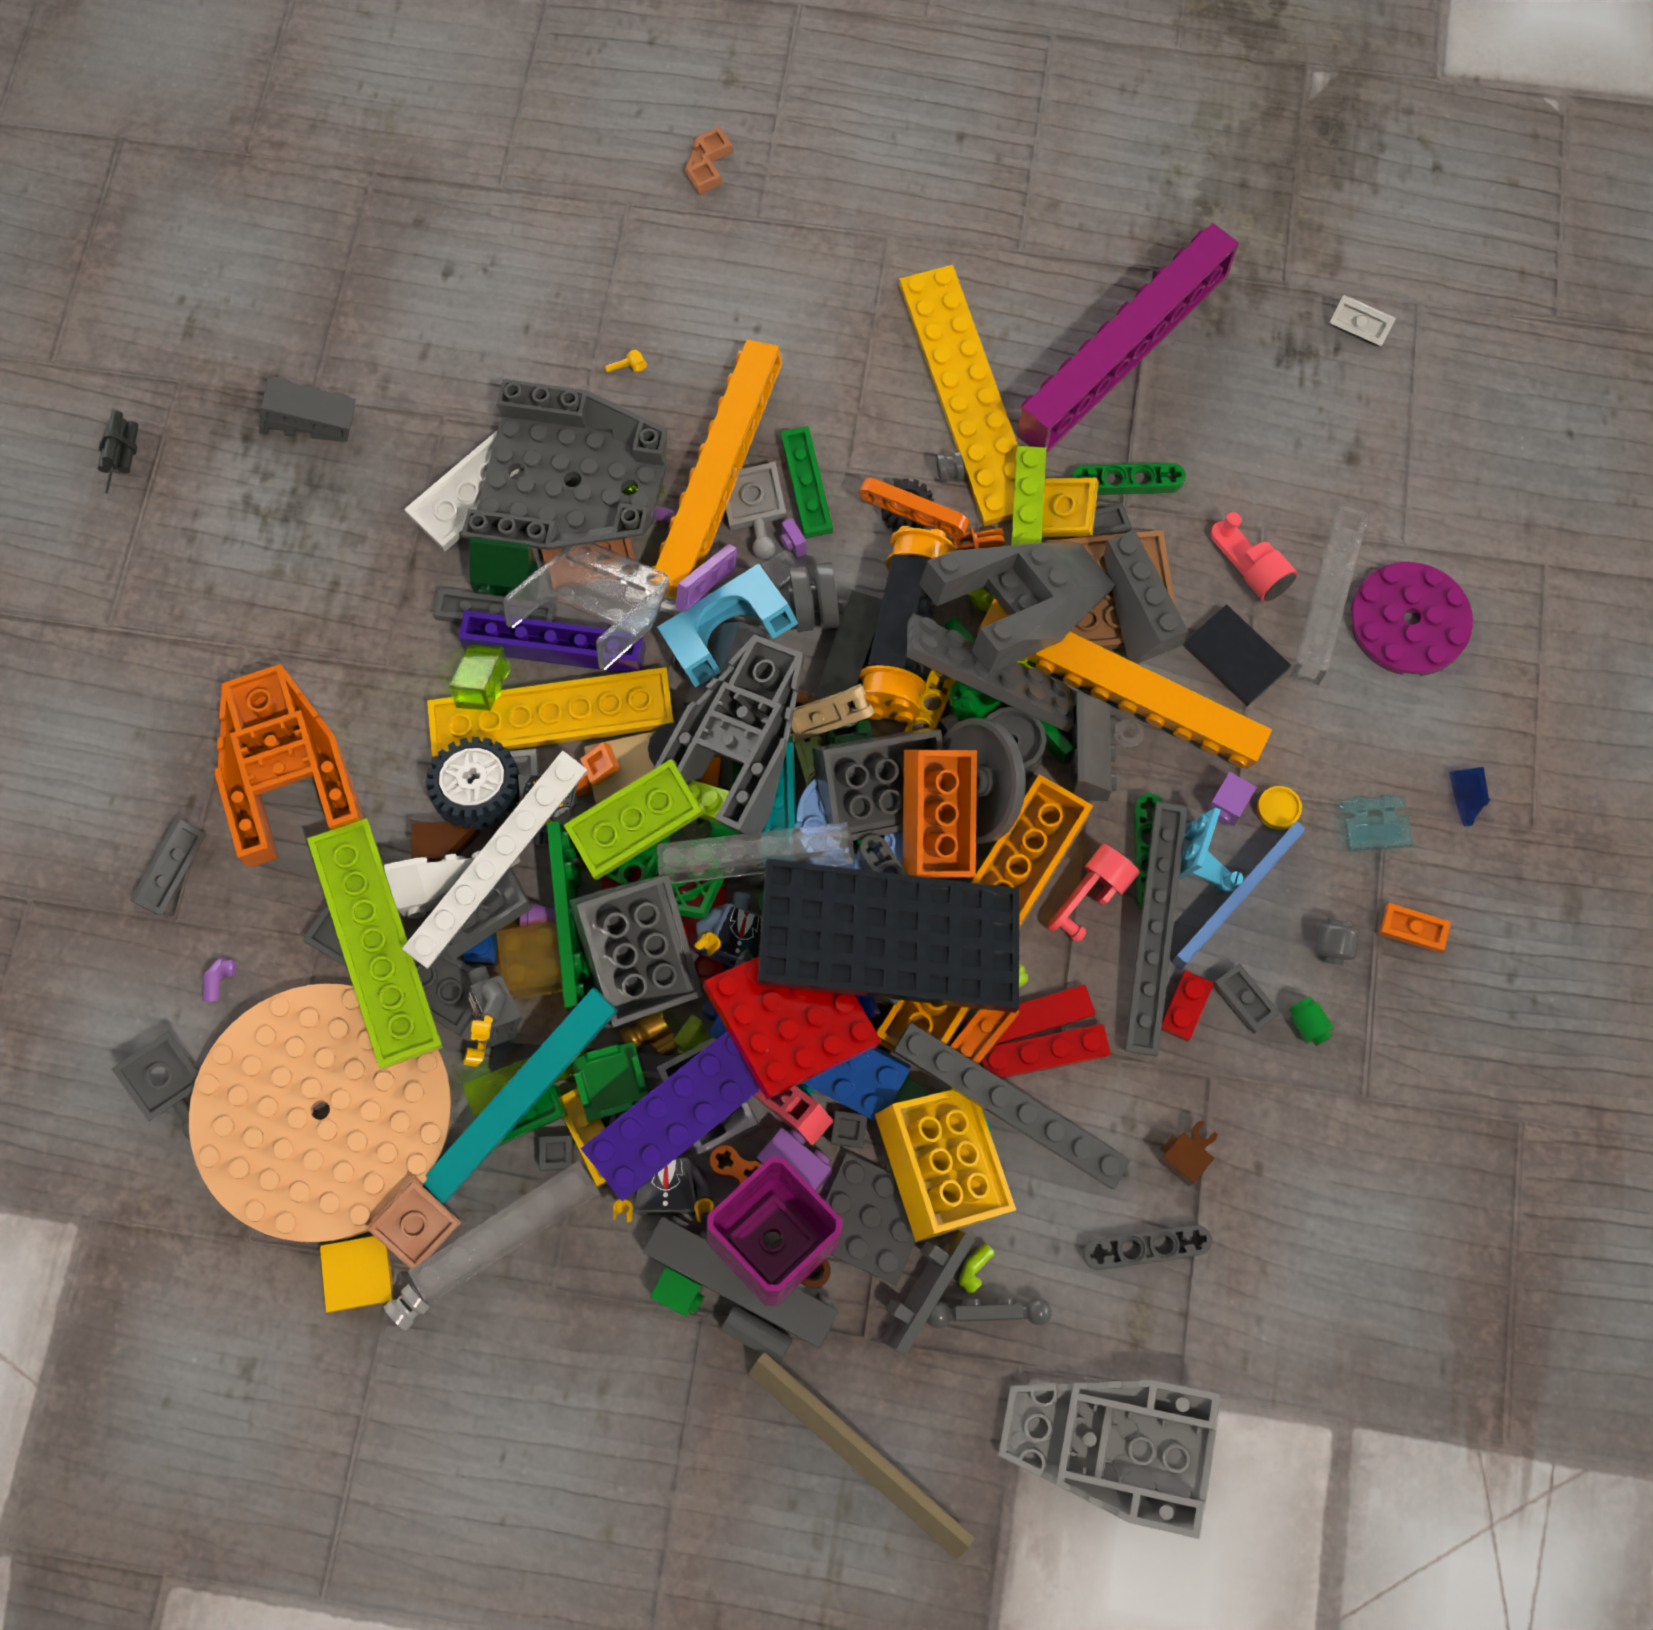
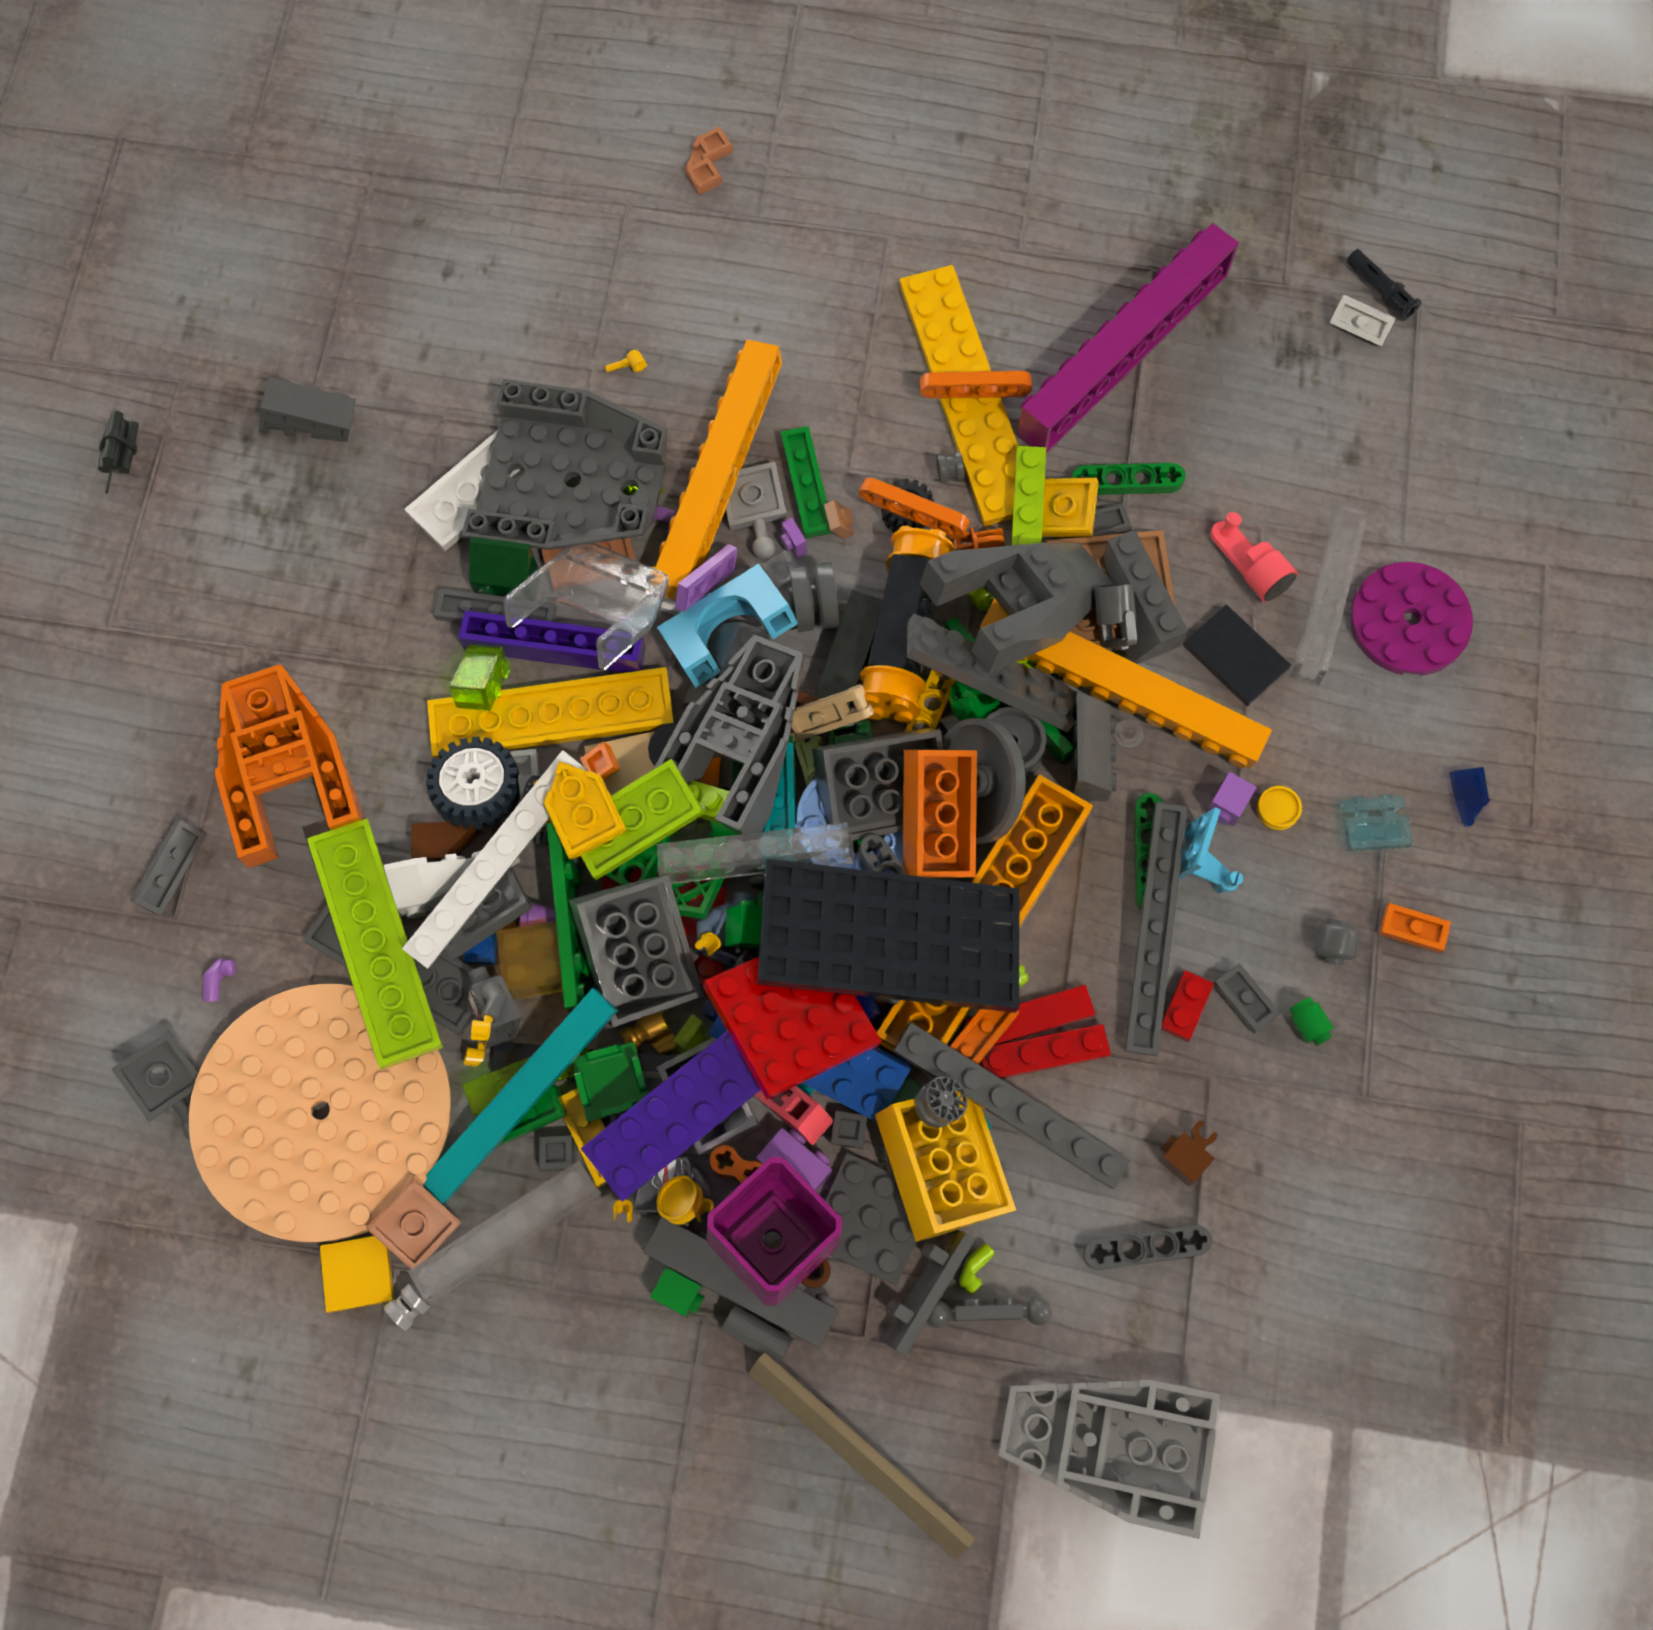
coral piece [1047,843,1140,942] -> none
medium blue tile [1172,821,1305,969] -> none
none -> yellow tile [544,761,626,859]
none -> yellow piece [656,1176,703,1225]
none -> green brick [725,900,762,950]
none -> medium nougat plate [824,500,854,539]
none -> dark grey wheel [914,1076,967,1128]
none -> orange beam [919,371,1033,399]
none -> dark grey piece [1094,584,1137,651]
none -> black pin [1347,248,1422,321]

